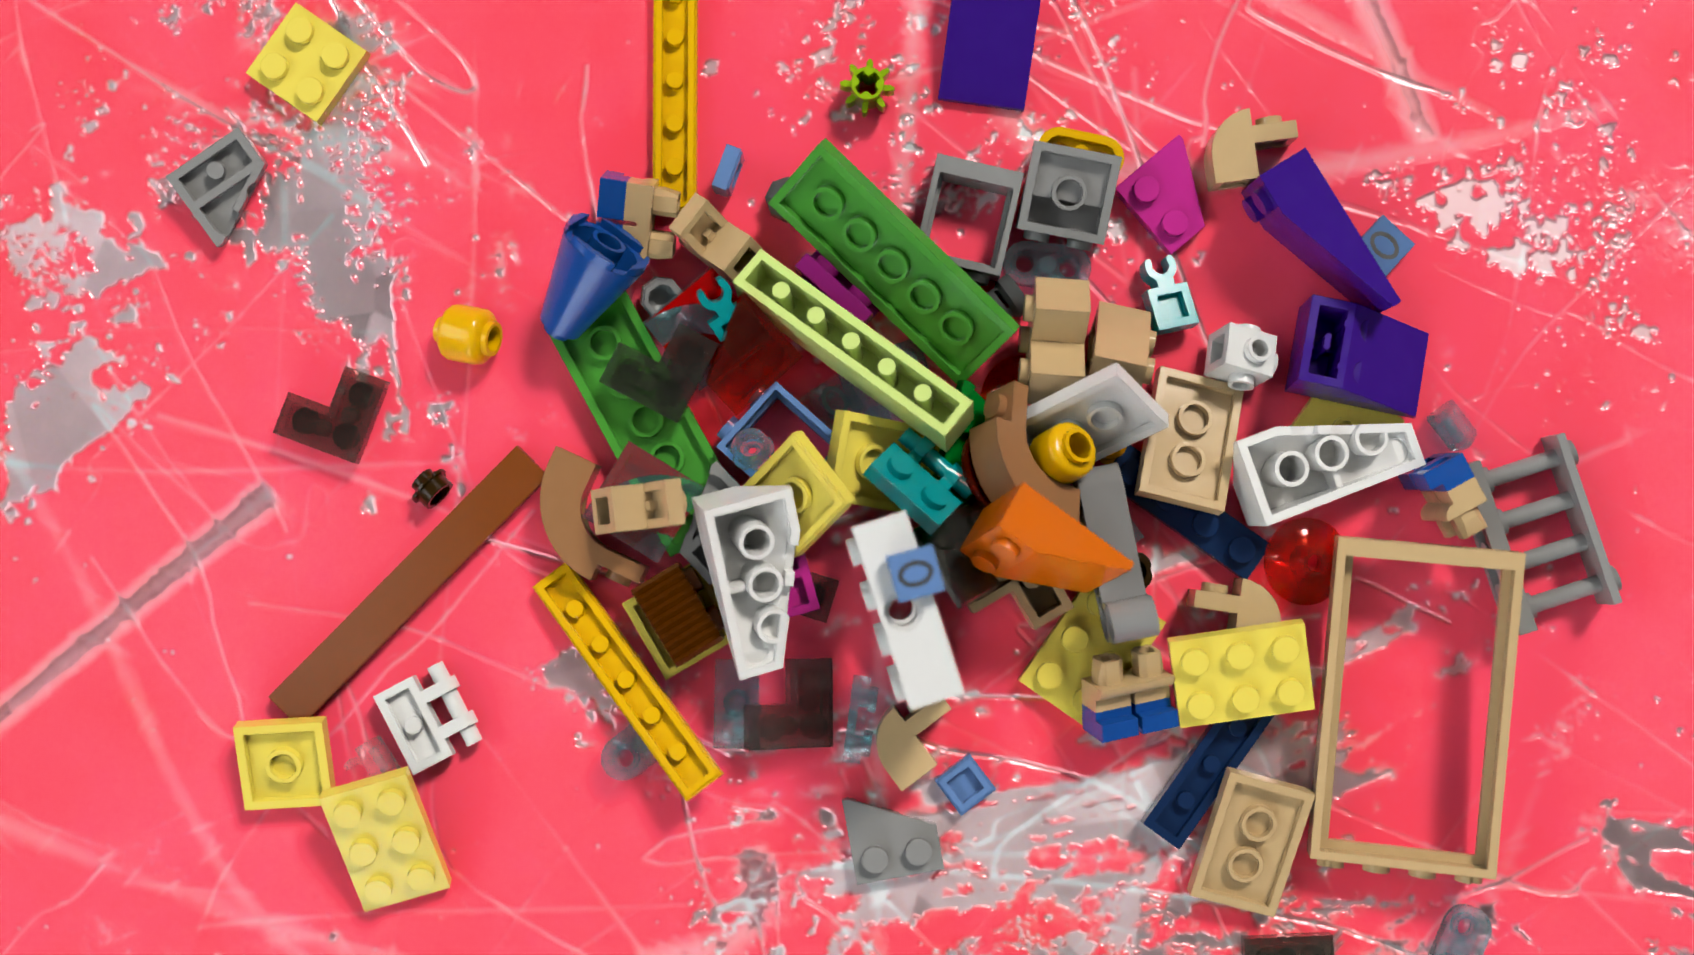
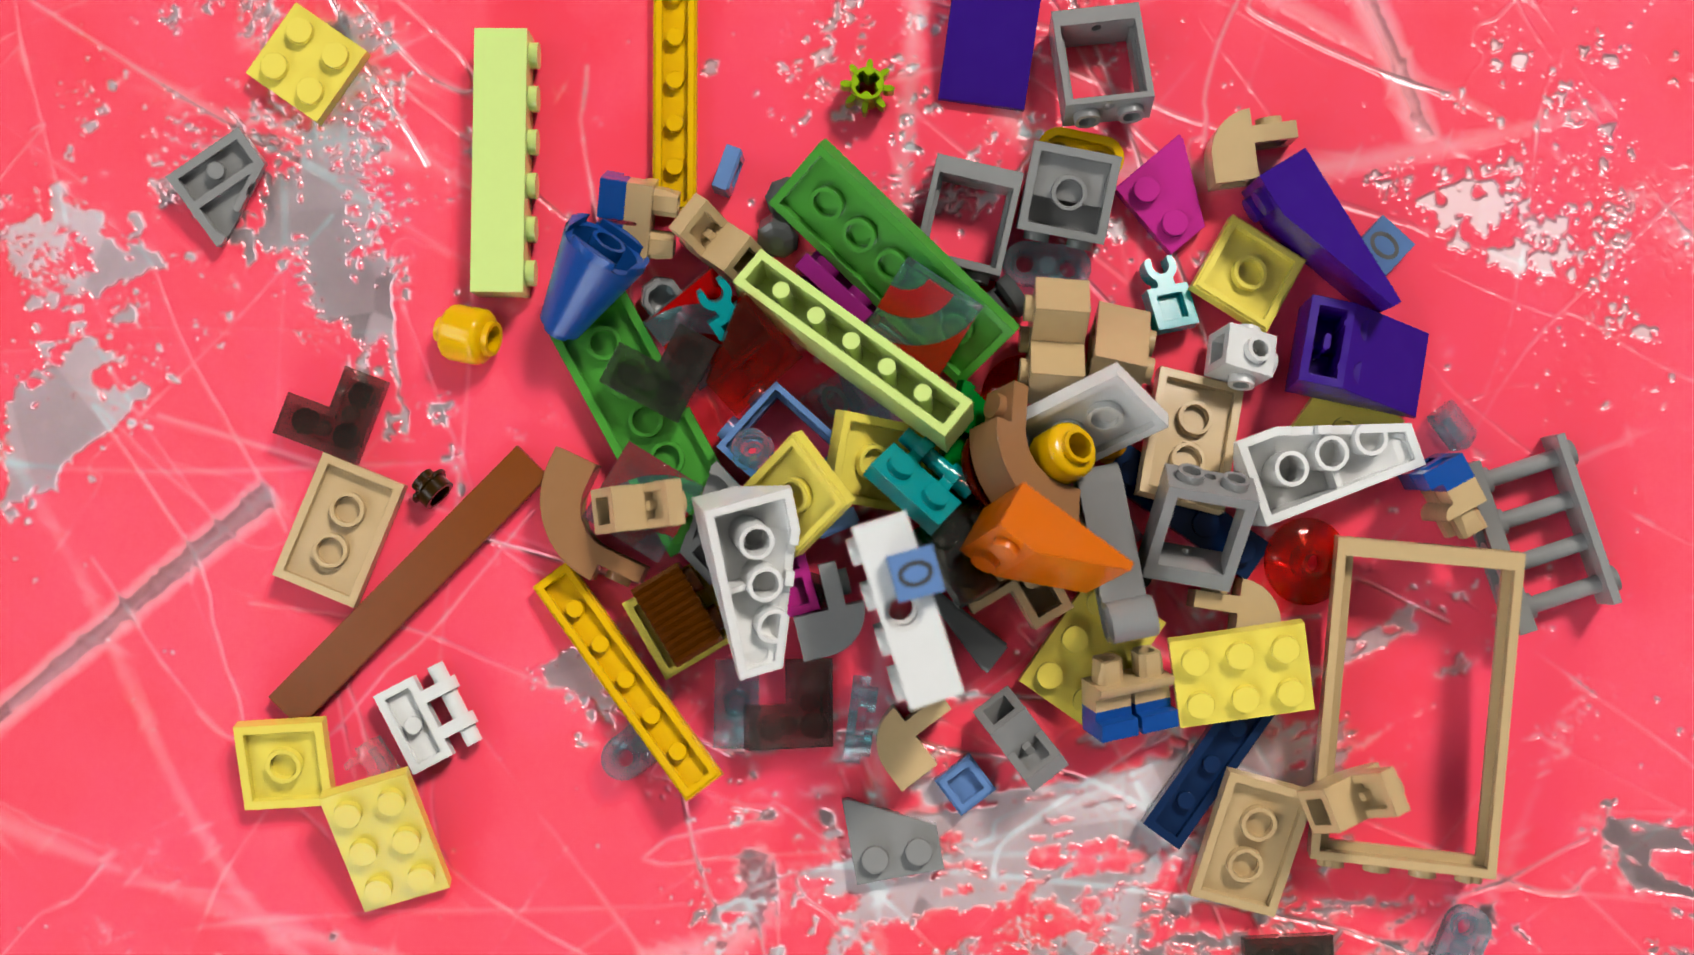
none -> tan plate [272,452,408,608]
none -> yellowish green brick [470,28,541,298]
none -> dark grey tile [757,212,800,258]
none -> light grey brick [793,560,865,662]
none -> medium blue tile [820,506,860,539]
none -> tile [867,256,984,376]
none -> dark grey slope [933,592,1008,673]
none -> light grey brick [973,685,1069,792]
none -> light grey window [1048,2,1155,128]
none -> light grey window [1138,463,1259,592]
none -> light yellow plate [1188,214,1306,333]
none -> tan brick [1297,762,1411,834]

